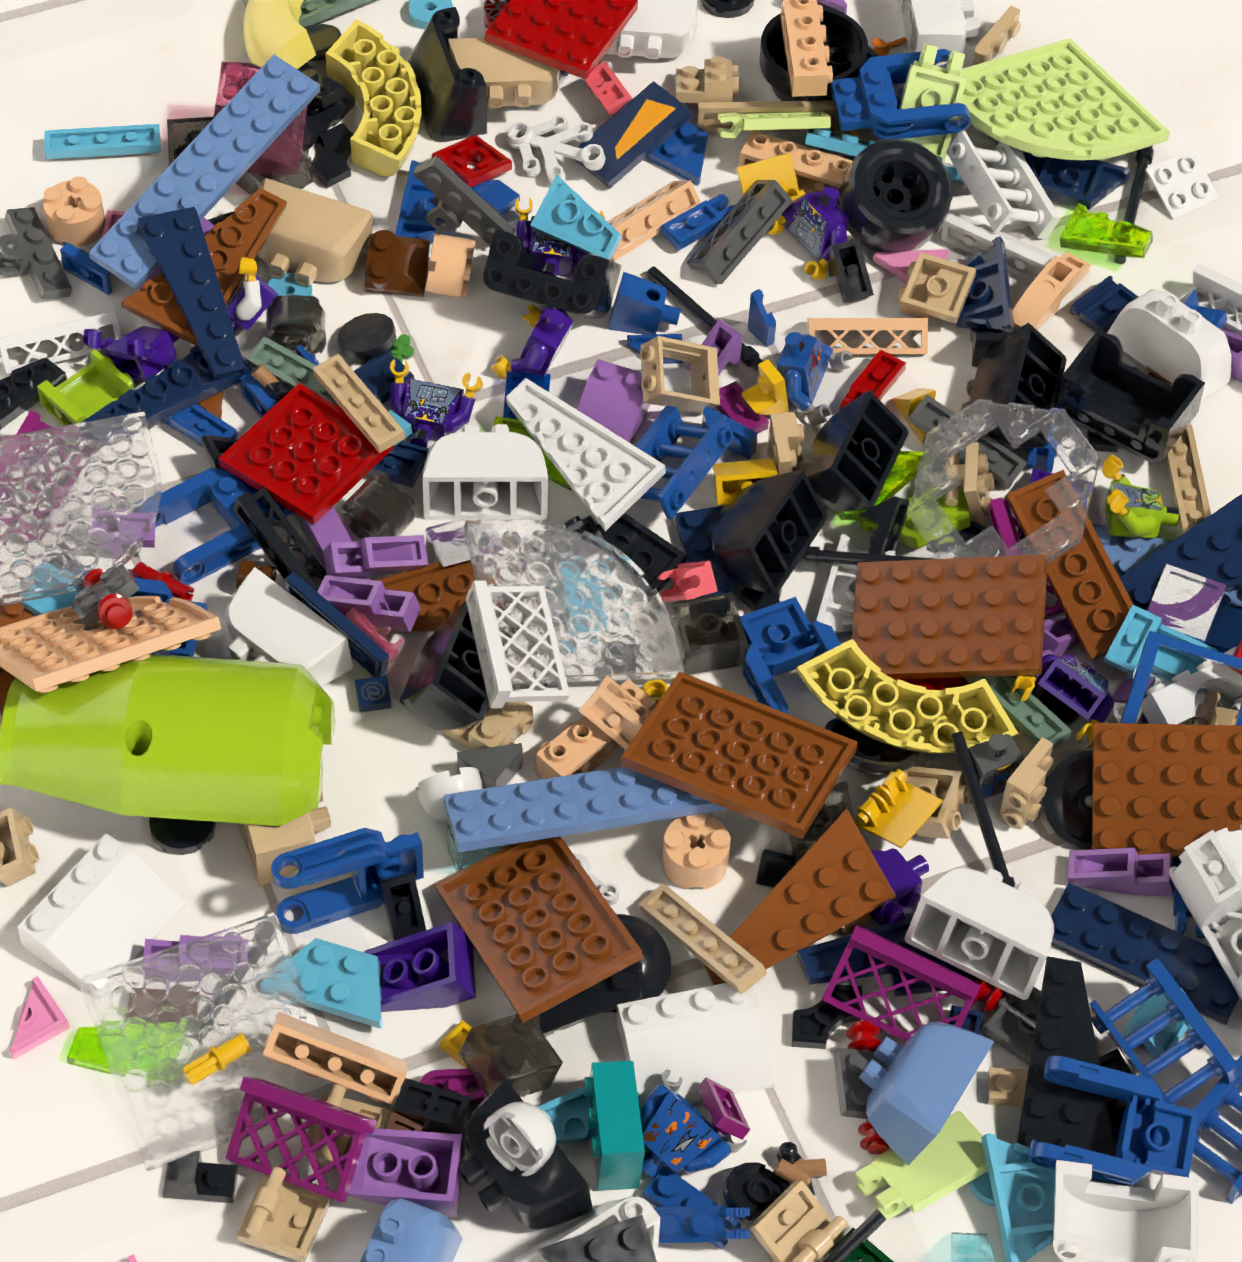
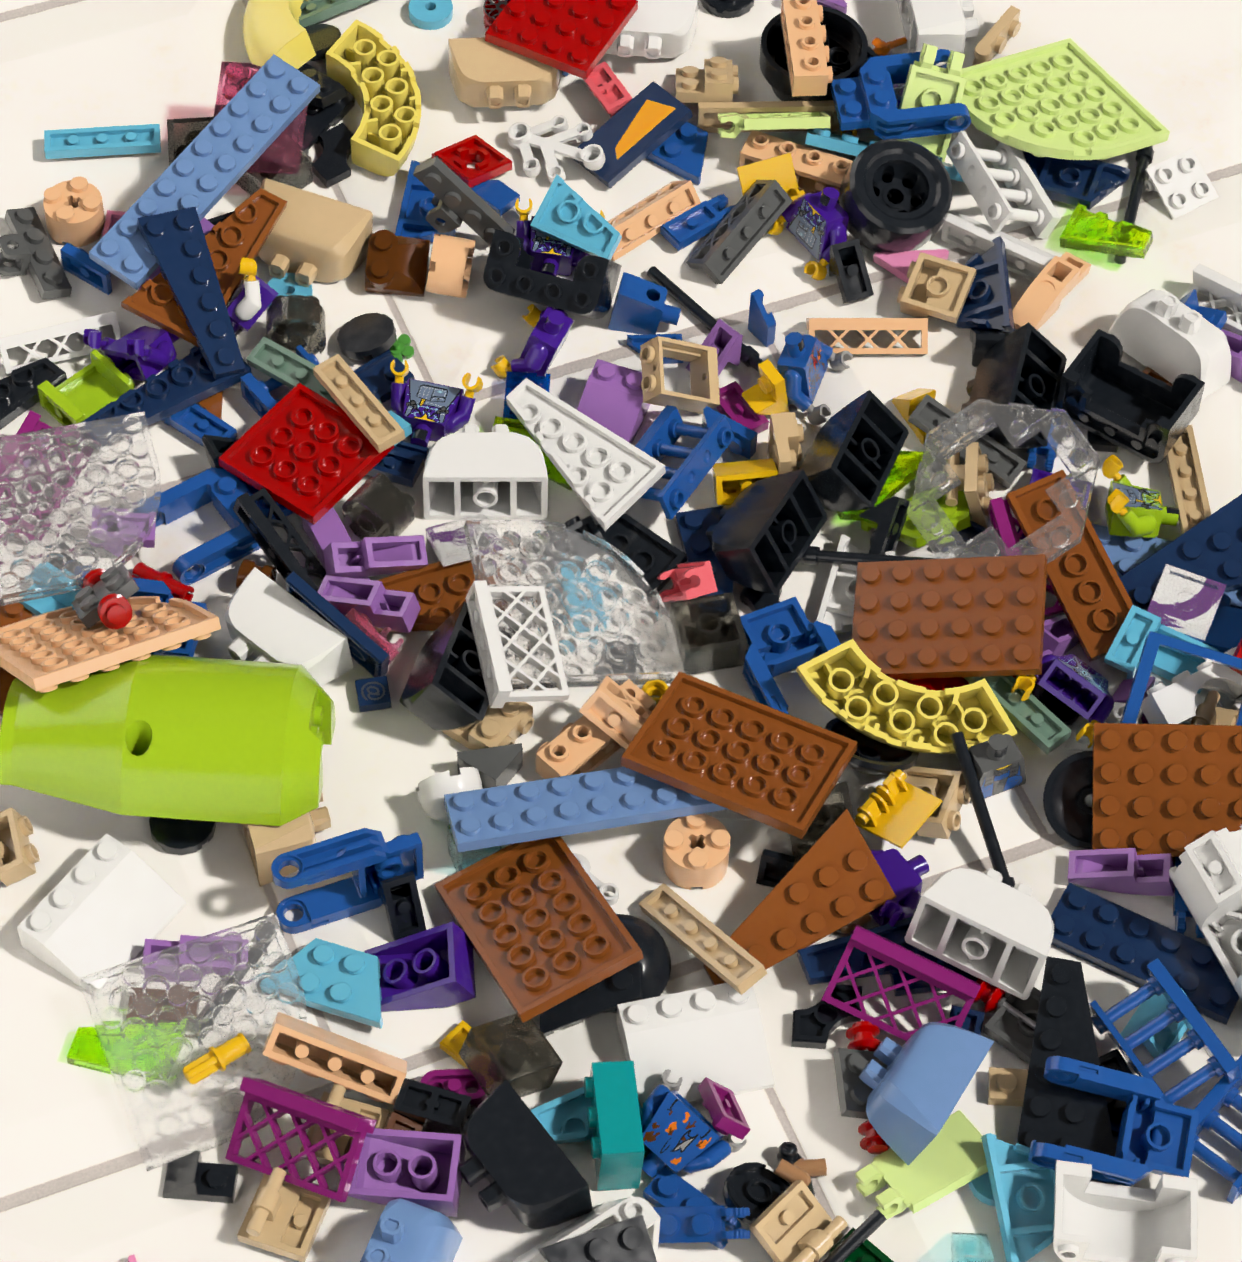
bright pink tile [10,976,70,1059] -> none
arm [251,364,292,401] -> none
black windscreen [407,7,487,142] -> none
white cylinder [484,1101,556,1176] -> none
red hinge [839,350,907,411] -> none
tan plate [999,737,1054,829] -> none
dark blue plate [1069,275,1139,333] -> none

